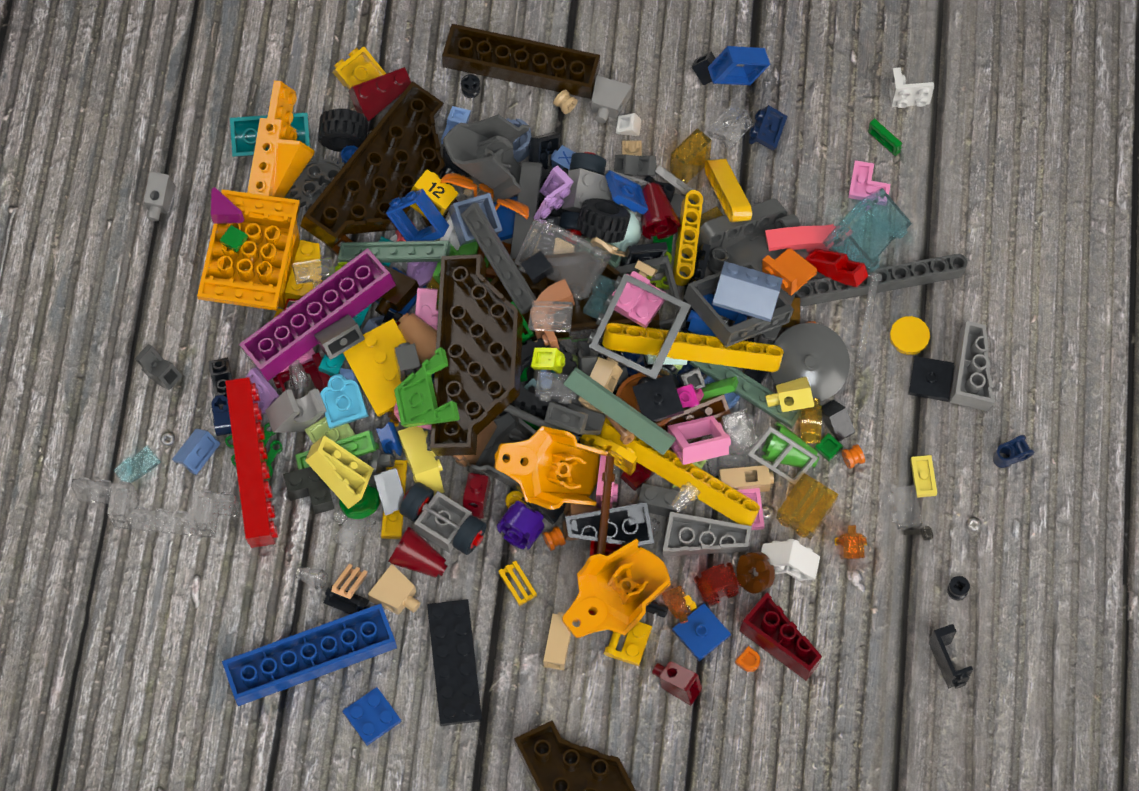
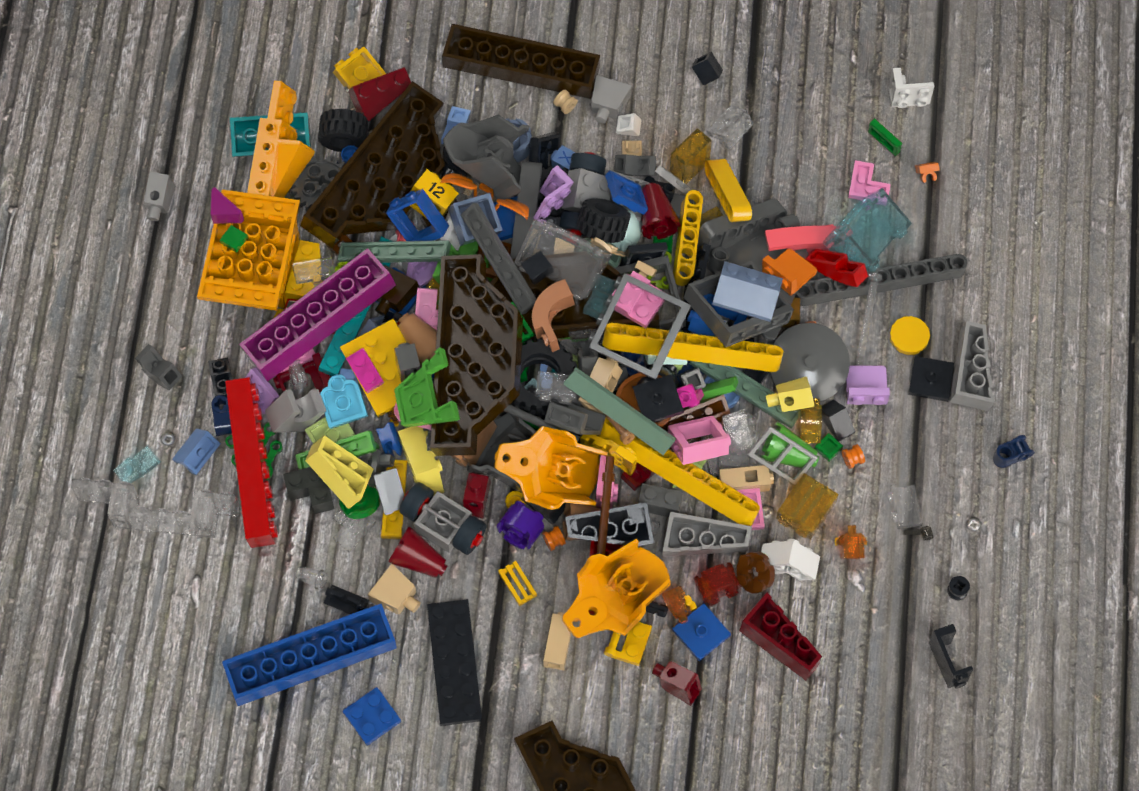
dark grey brick [314,314,365,360] -> none
light nougat tile [331,564,368,599] -> none
black wheel [461,74,480,98] -> none
clear plate [528,300,573,332] -> none
neon yellow bracket [531,348,565,374] -> none
clear cone [670,482,700,513] -> none
blue window [708,46,770,85] -> none
orange tile [735,646,760,672] -> none
dark blue bracket [748,105,788,151] -> none
light yellow plate [910,455,937,498] -> none
none -> dark pink plate [346,348,384,393]
none -> lavender bracket [846,366,890,405]
none -> orange tile [915,162,939,183]

